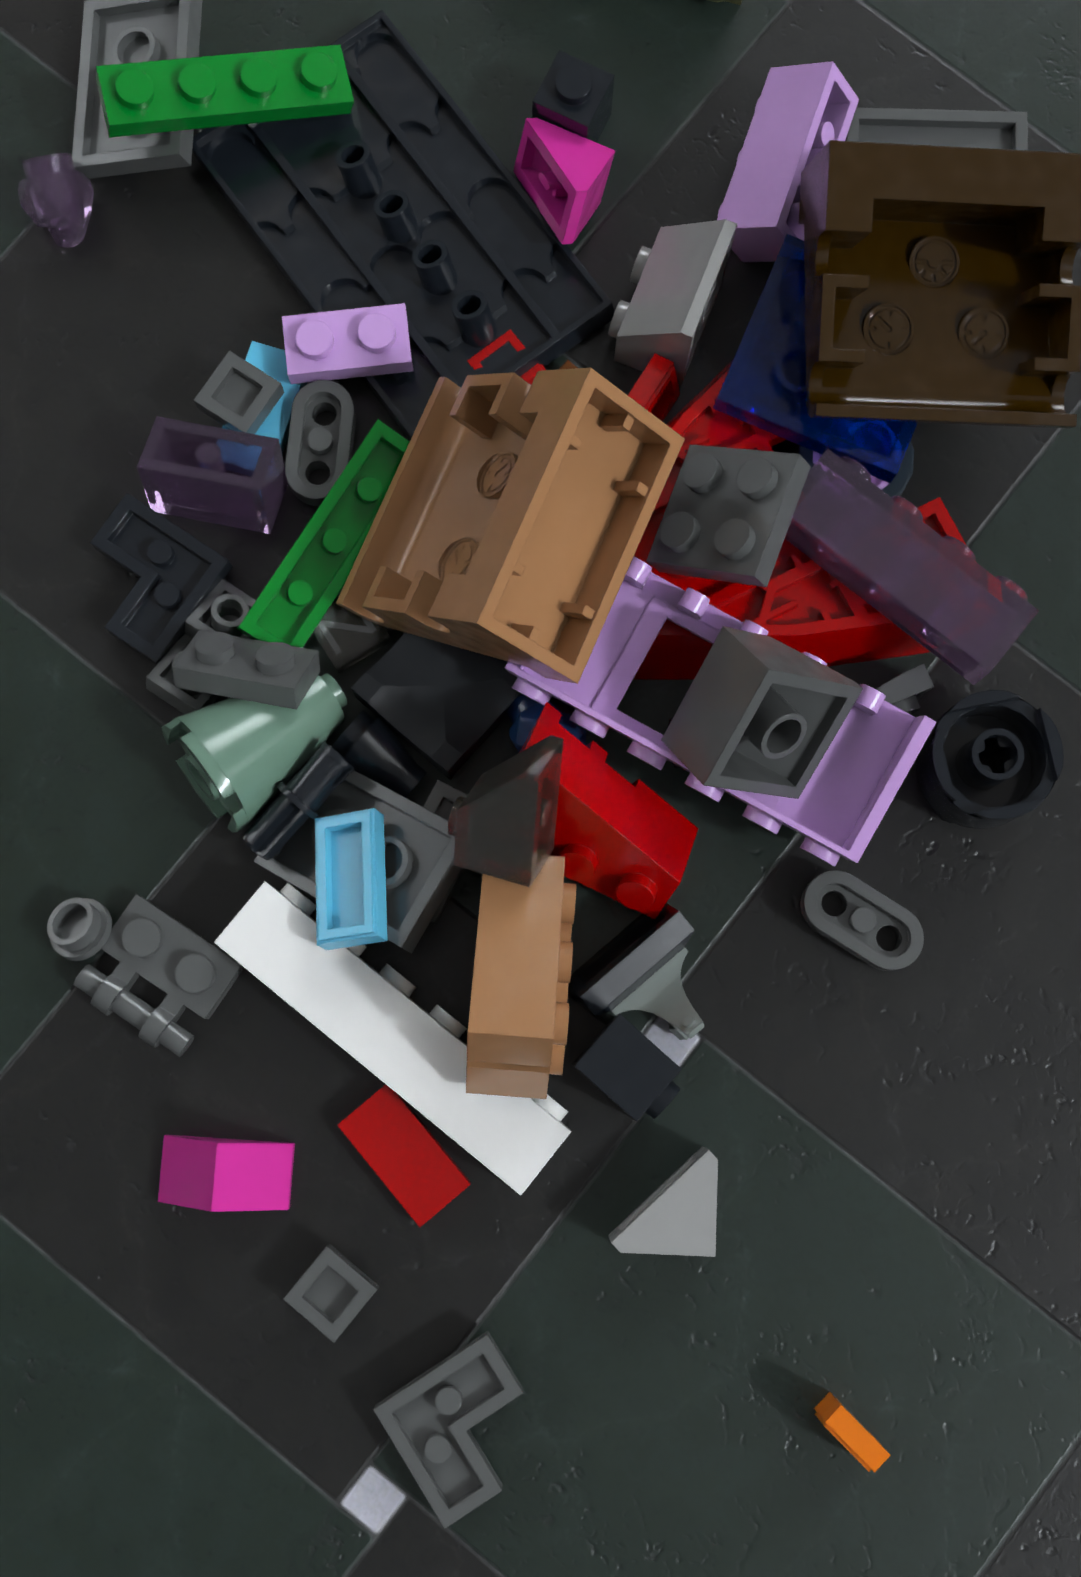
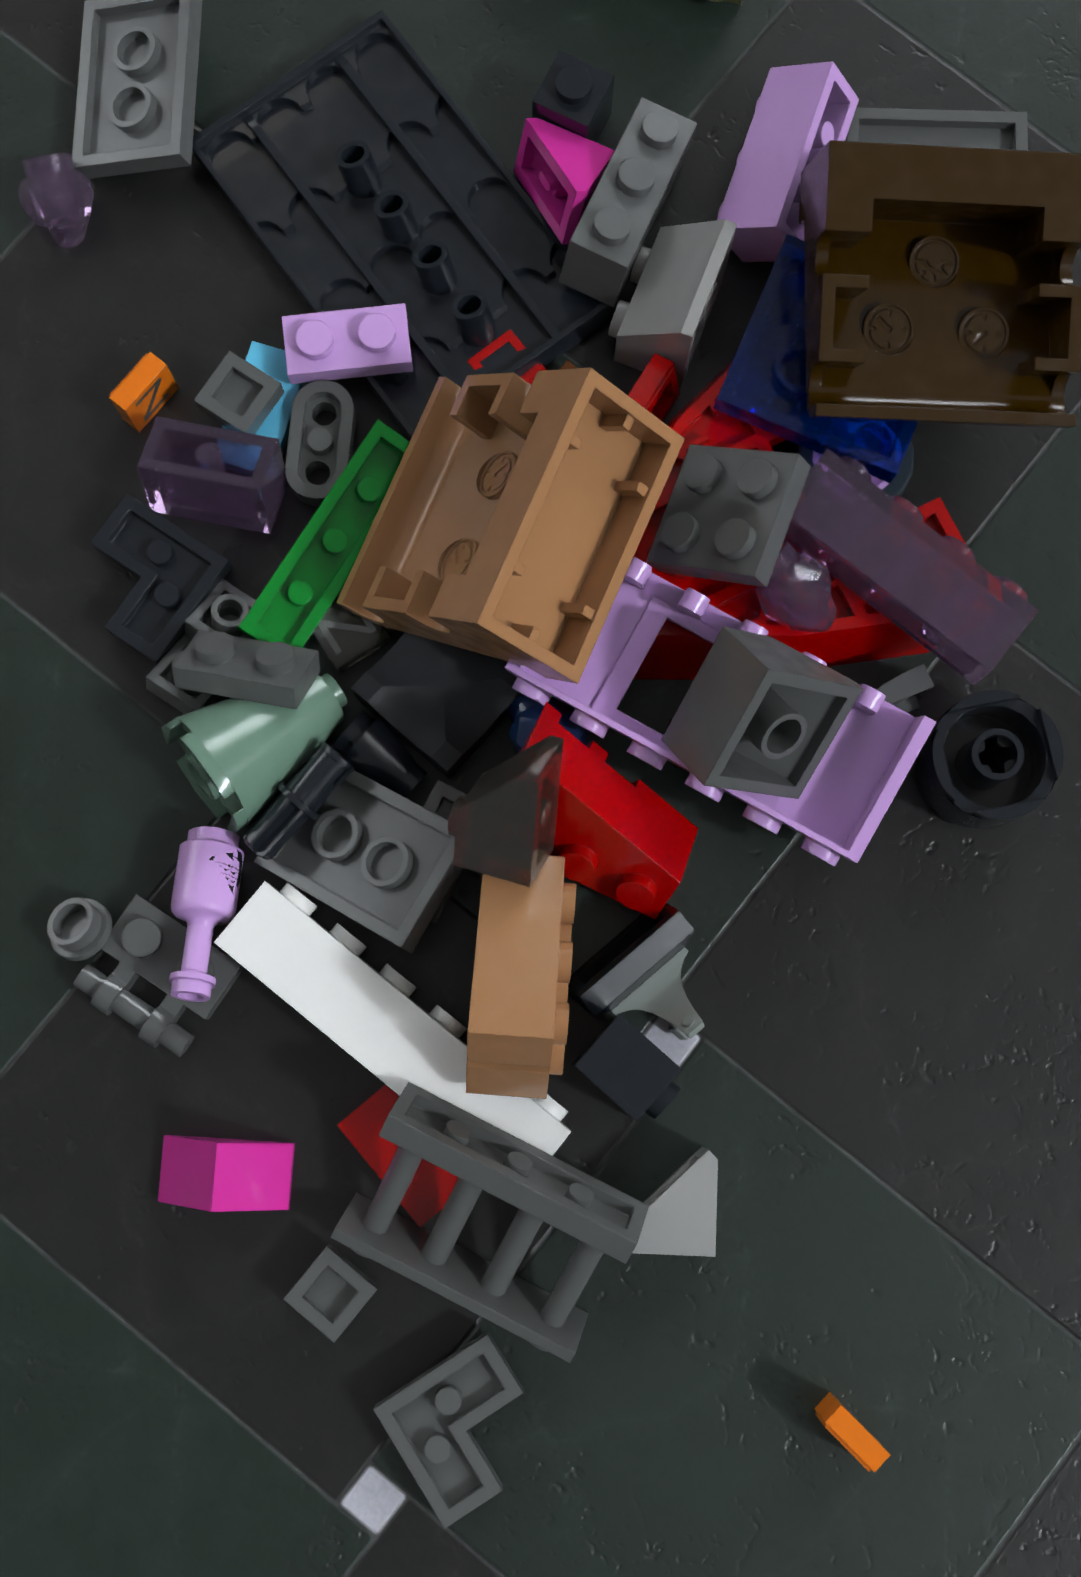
green plate [96,44,354,138] -> none
medium azure tile [315,808,388,950] -> none
dark grey plate [800,870,924,971] -> none
none -> orange tile [109,352,179,433]
none -> lavender piece [169,826,244,1002]
none -> dark grey fence [330,1082,649,1363]
none -> dark grey brick [558,97,697,308]
none -> clear purple rock [755,540,837,632]

